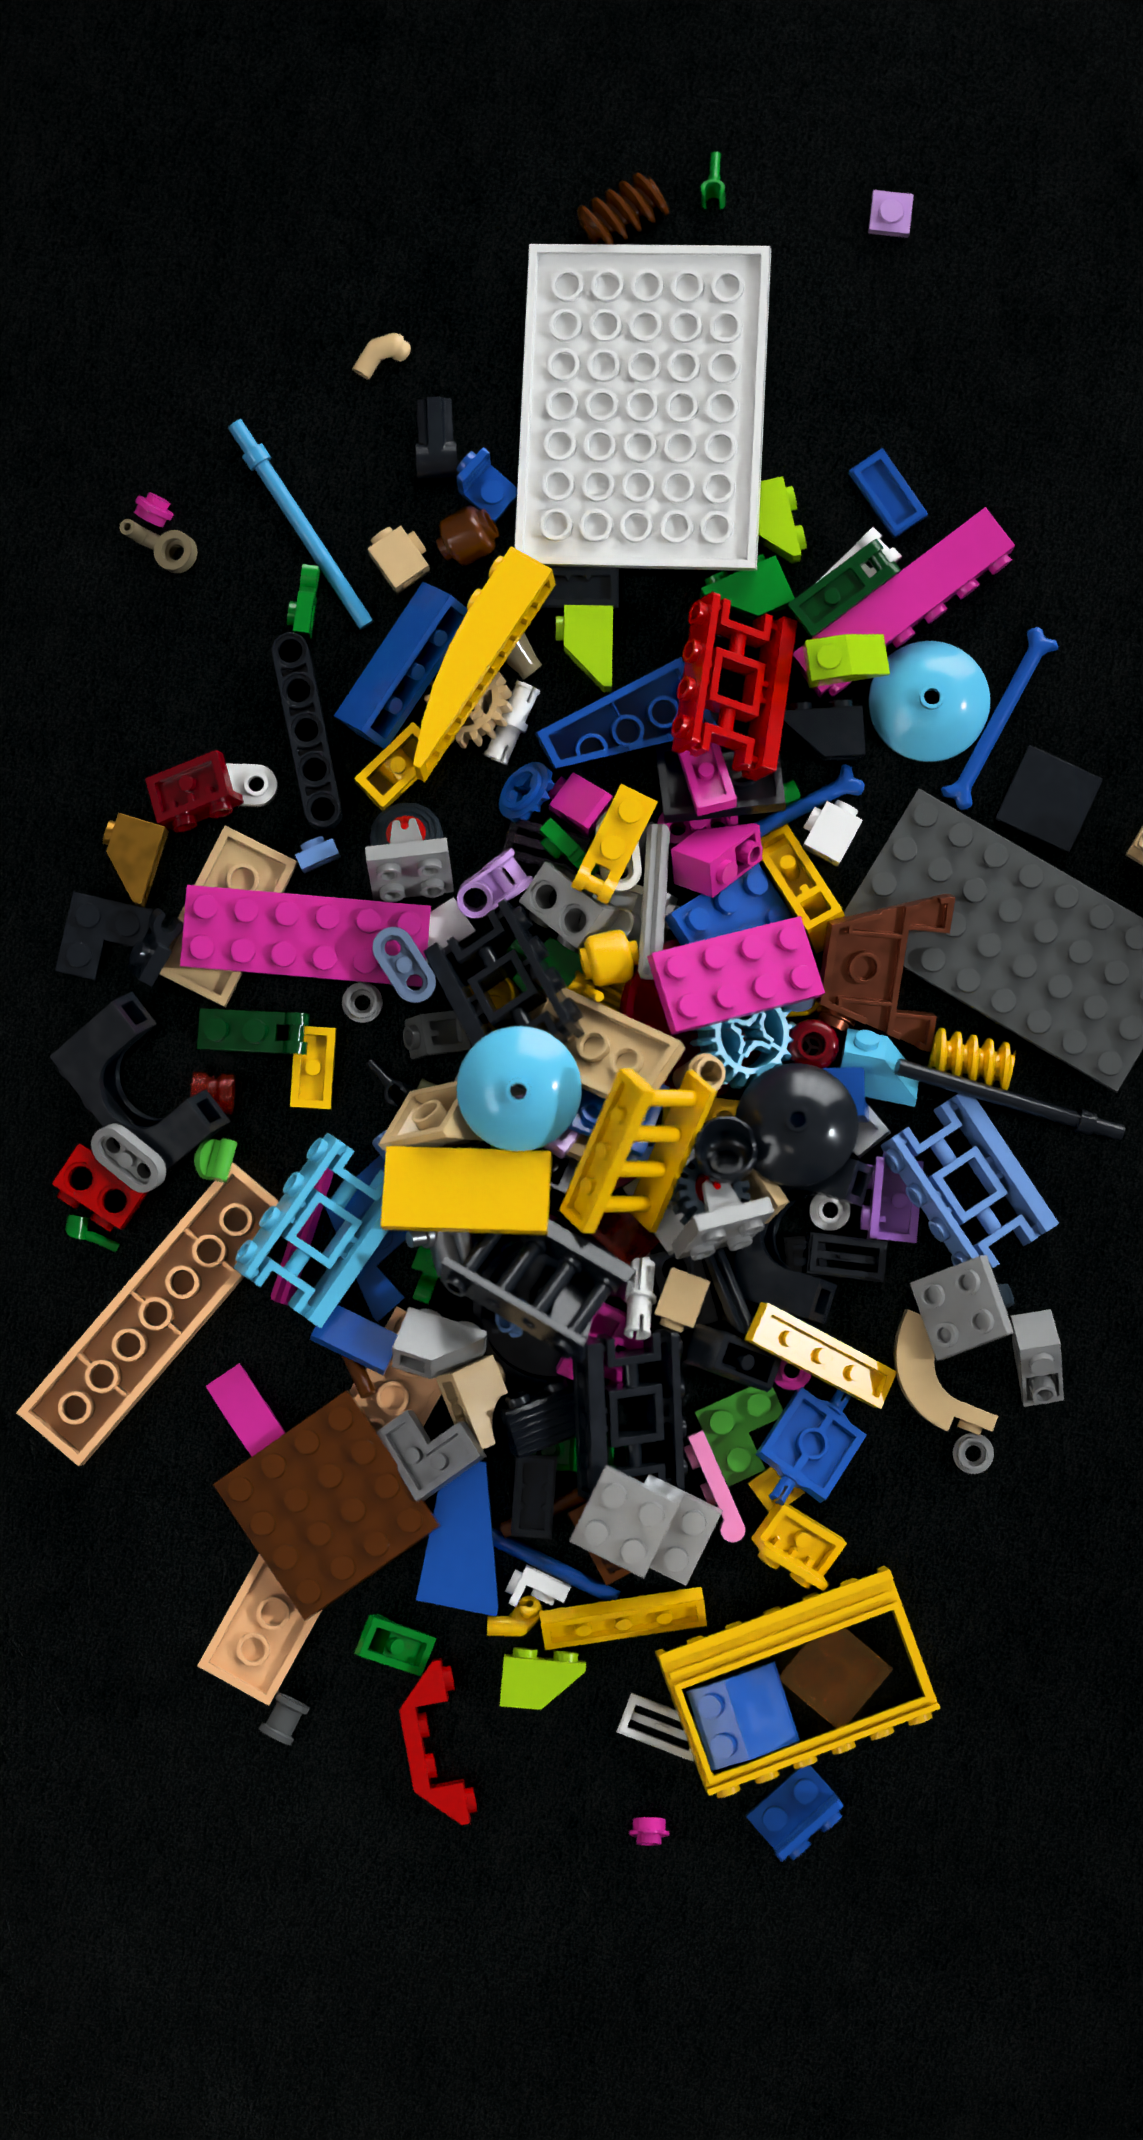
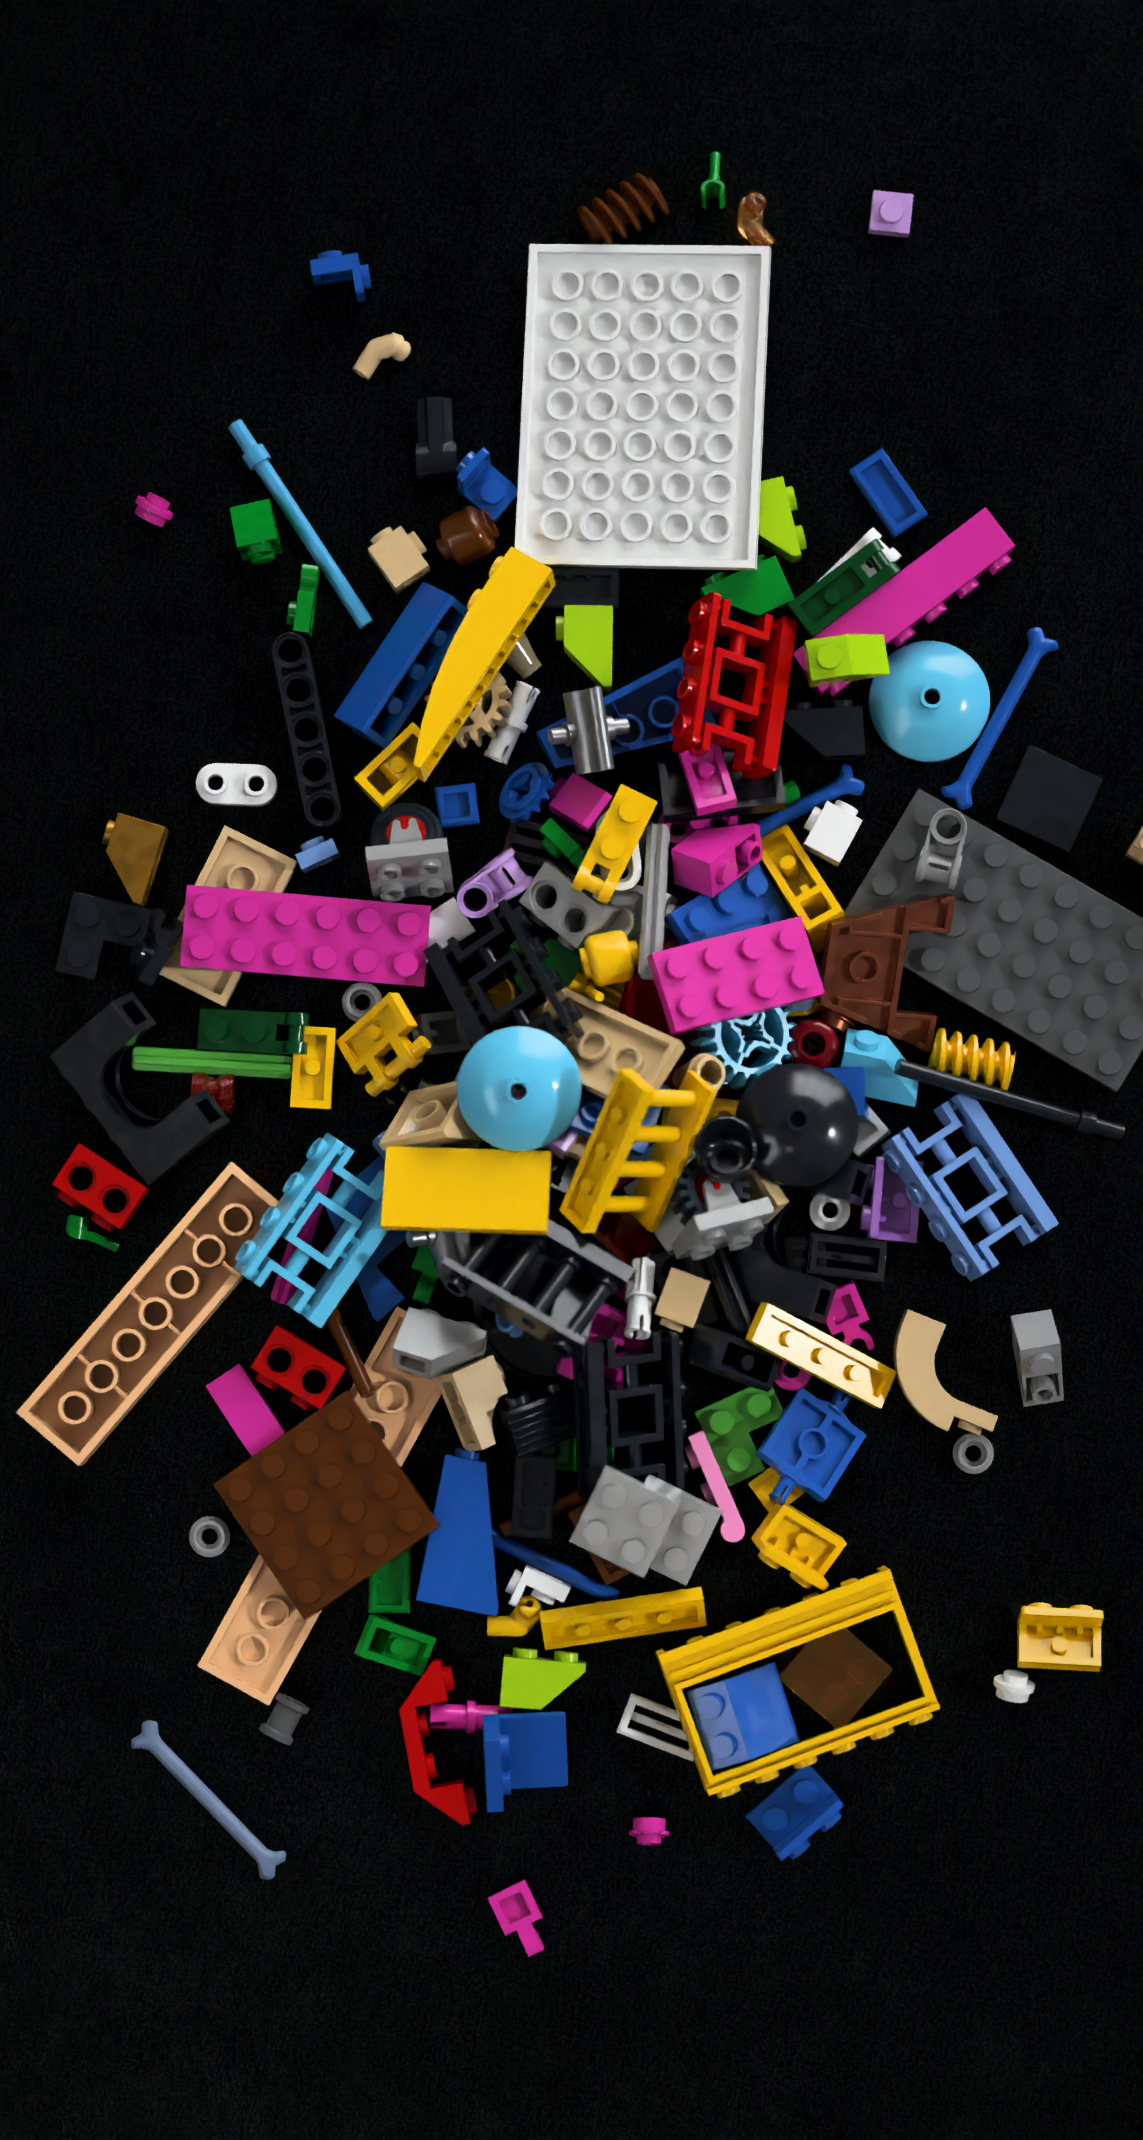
light grey plate [91,1124,166,1193] -> none
dark tan plate [120,519,197,573] -> none
dark red bracket [145,750,244,832] -> none
bright green plate [194,1139,237,1183] -> none
blue tile [310,1305,398,1376] -> none
sand blue plate [372,927,436,1003] -> none
flat silver plate [376,1410,486,1502] -> none
light grey plate [910,1255,1015,1361] -> none
none -> sand blue piece [131,1720,286,1880]
none -> bright green axle [132,1046,293,1079]
none -> light grey plate [189,1516,230,1557]
none -> green slope [230,499,282,565]
none -> red brick [251,1325,347,1412]
none -> blue bracket [310,250,371,302]
none -> yellow plate [336,992,431,1097]
none -> green plate [369,1547,411,1613]
none -> dark pink pin [429,1700,513,1734]
none -> blue tile [435,783,480,829]
none -> blue bracket [483,1711,568,1812]
none -> dark pink plate [488,1879,545,1957]
none -> flat silver pin [547,687,630,775]
none -> clear orange arm [737,192,776,248]
none -> dark pink plate [826,1280,874,1350]
none -> light grey piece [914,808,967,891]
none -> white plate [993,1670,1035,1703]
none -> yellow bracket [1017,1603,1104,1672]

